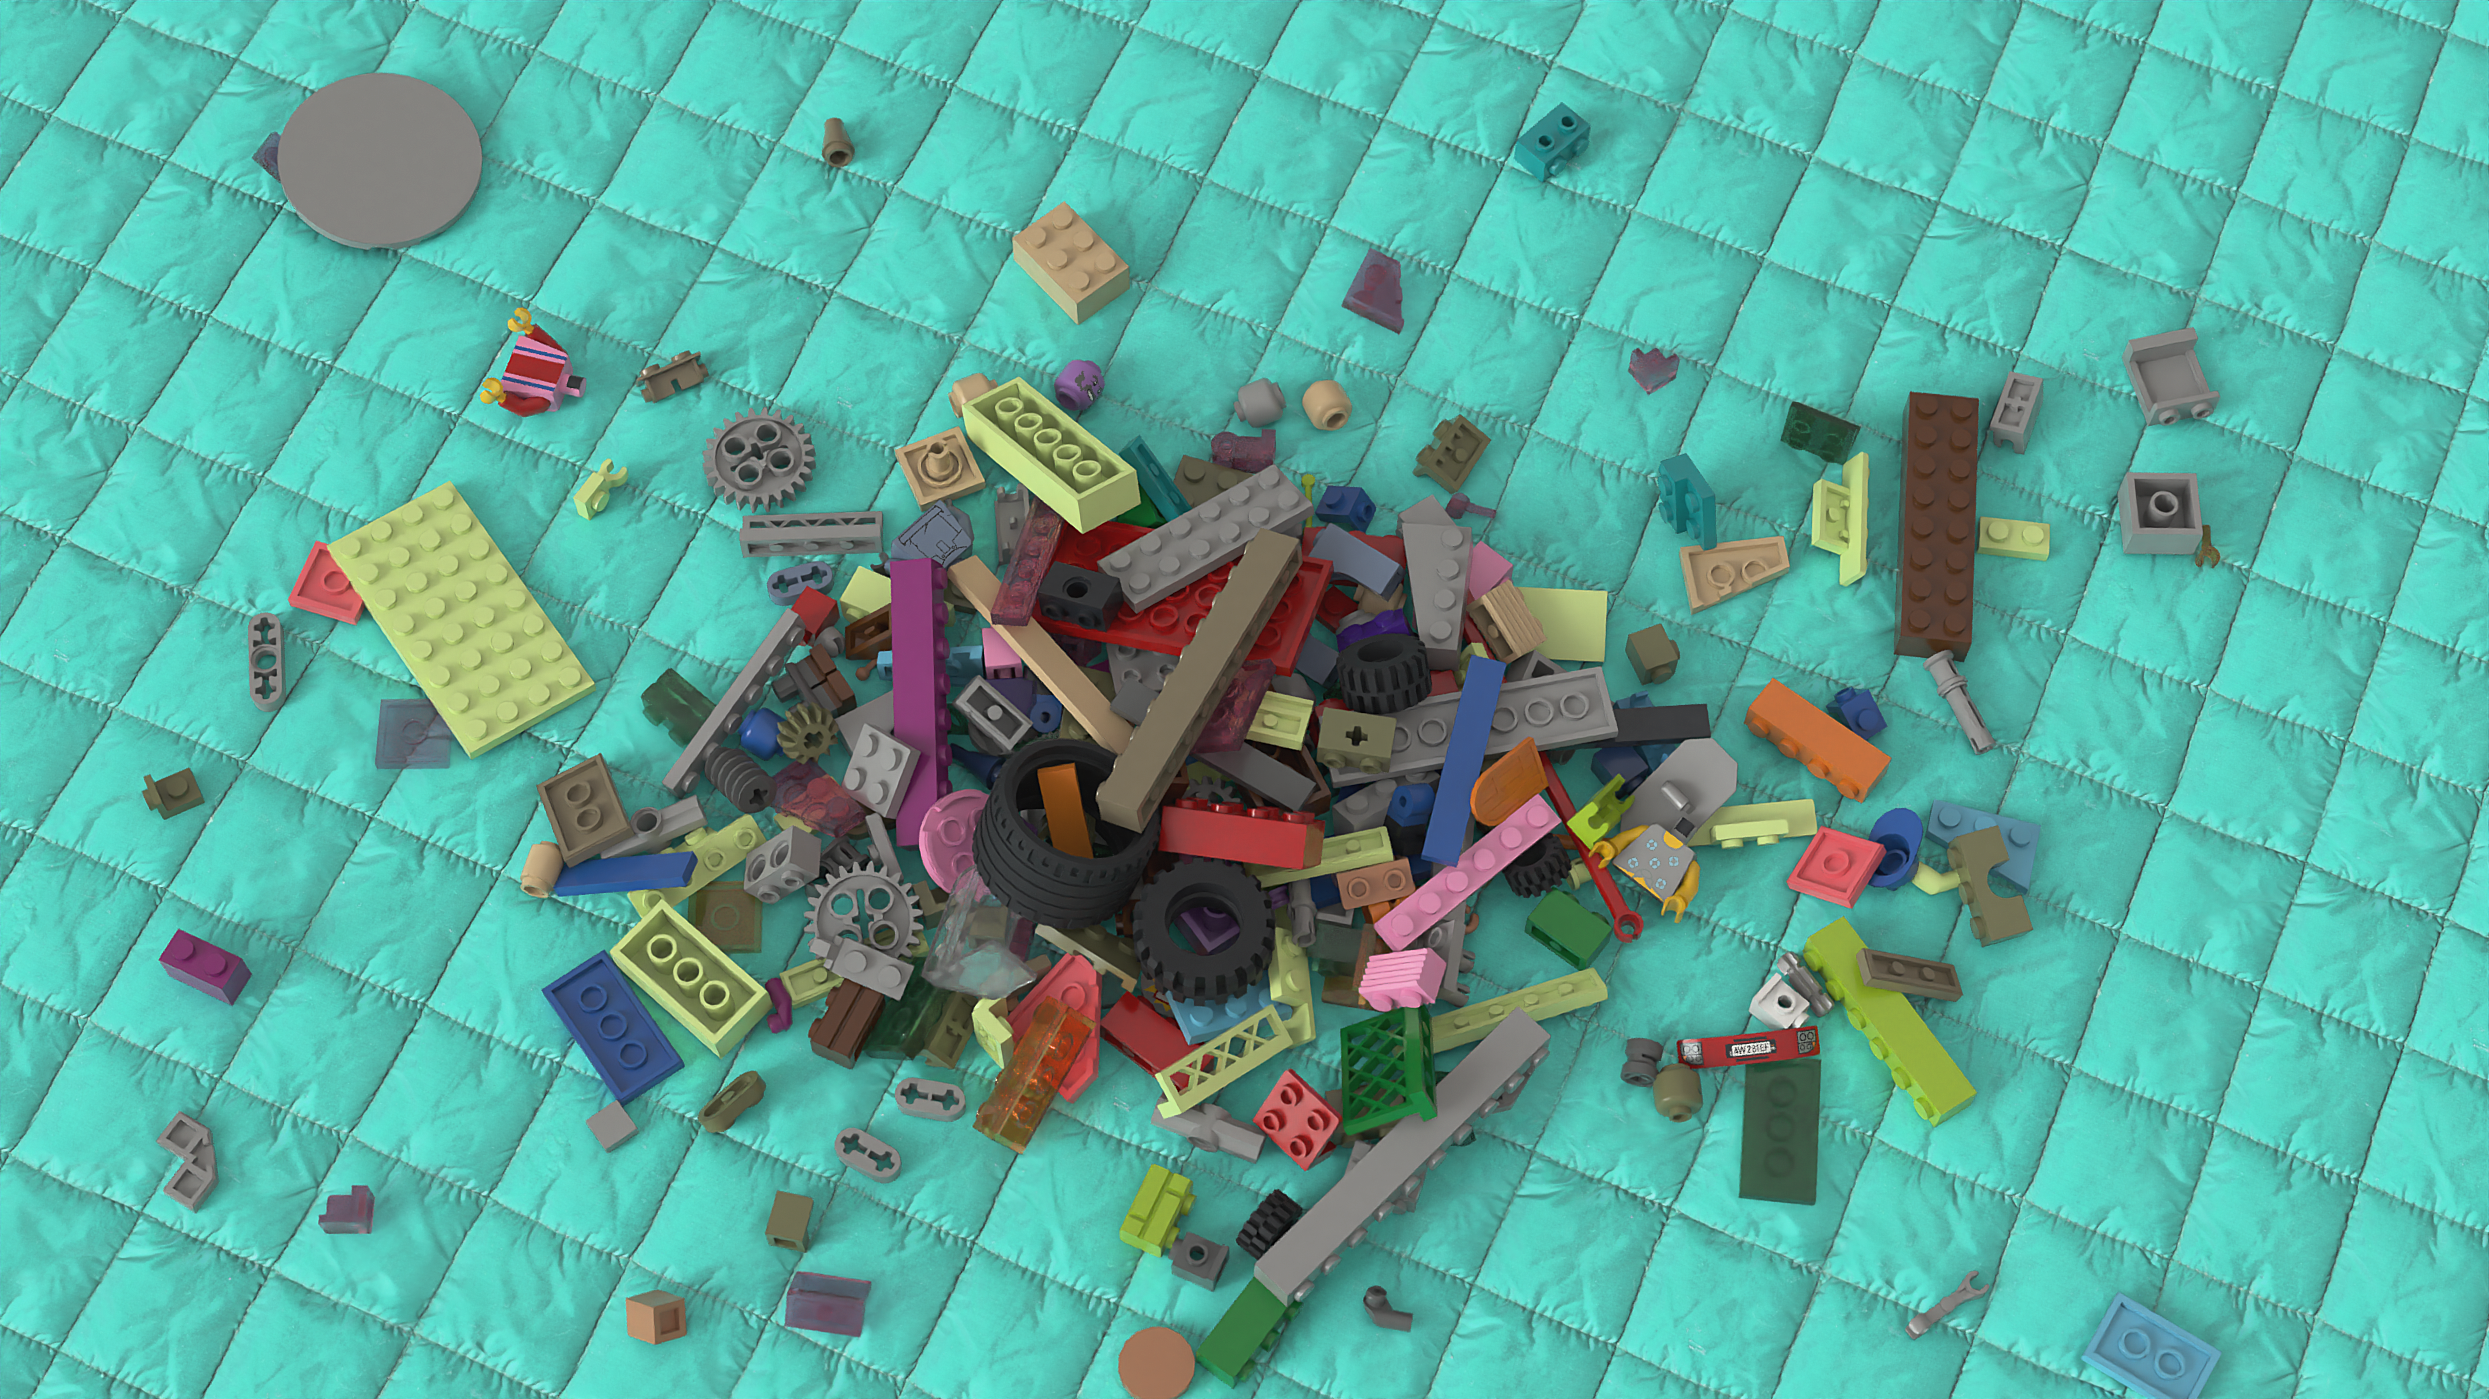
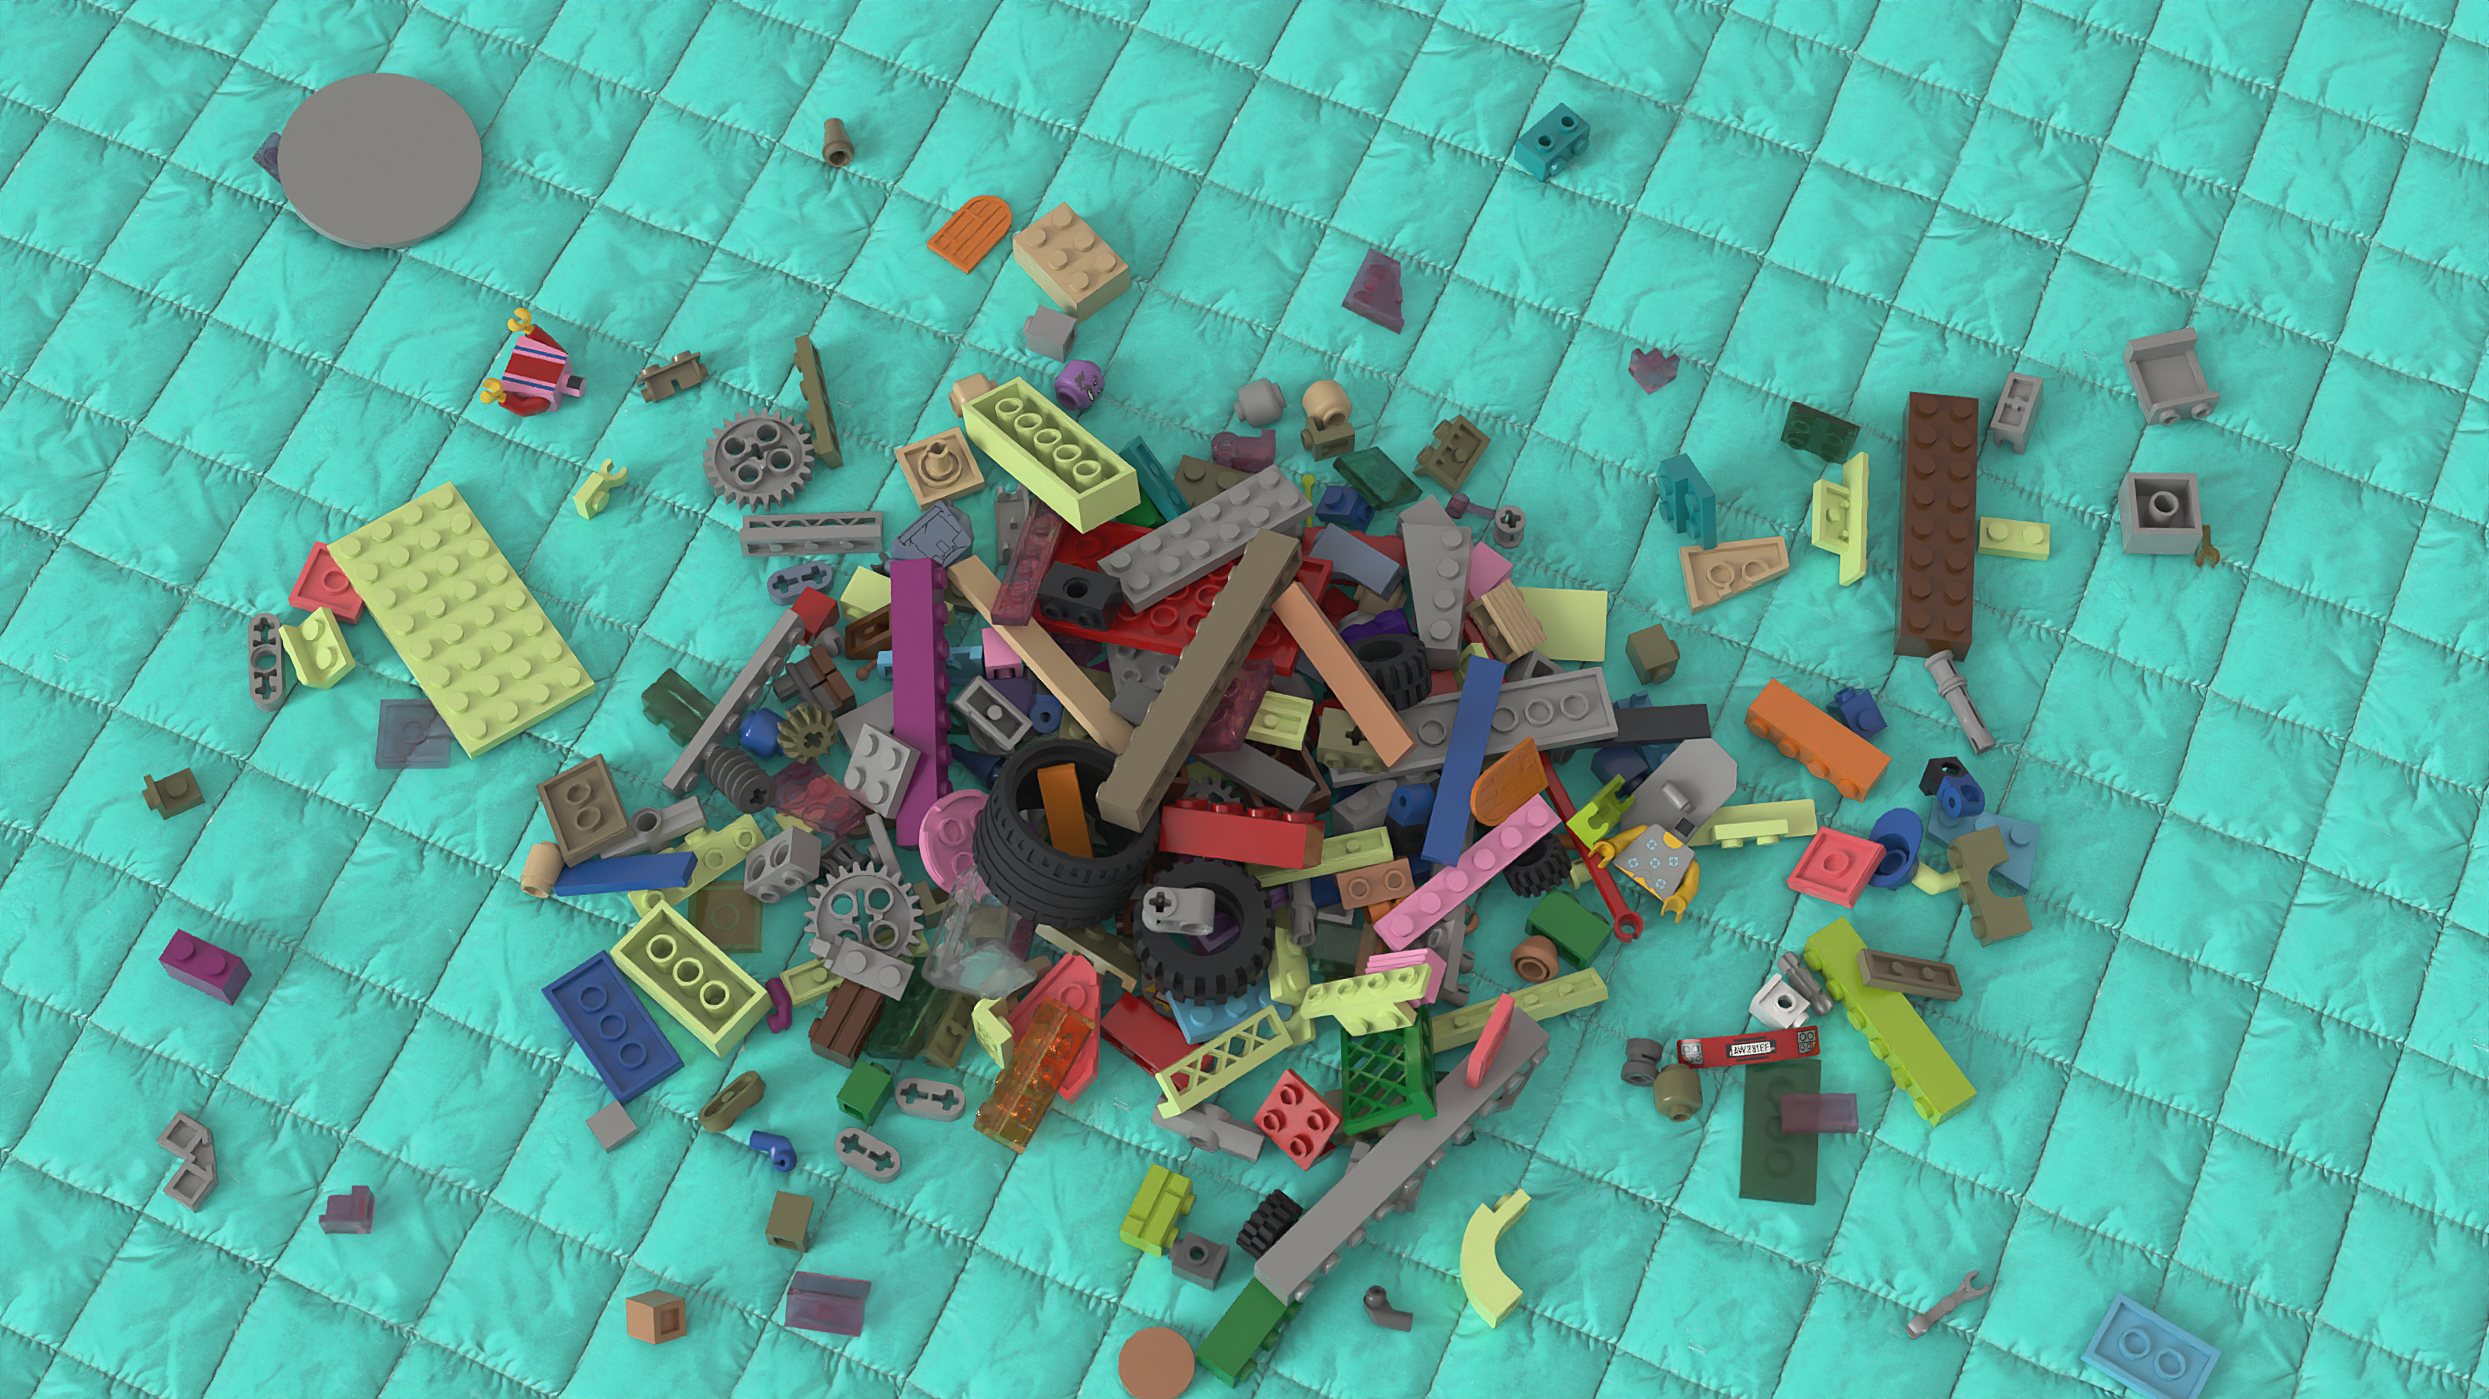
none -> yellowish green bracket [278,607,356,690]
none -> blue arm [749,1130,797,1172]
none -> olive plate [793,334,844,469]
none -> green brick [836,1060,894,1127]
none -> orange window [927,195,1012,275]
none -> light grey brick [1023,305,1078,363]
none -> light grey piece [1142,886,1215,936]
none -> nougat tile [1271,581,1420,769]
none -> yellowish green bracket [1299,963,1432,1036]
none -> olive bracket [1300,416,1355,462]
none -> clear green tile [1332,446,1423,511]
none -> yellowish green arch [1459,1188,1531,1329]
none -> coral tile [1465,993,1516,1089]
none -> light grey bush [1493,506,1526,549]
none -> nougat cone [1510,935,1559,983]
none -> clear pink tile [1779,1093,1859,1133]
none -> blue leg [1918,756,1985,818]

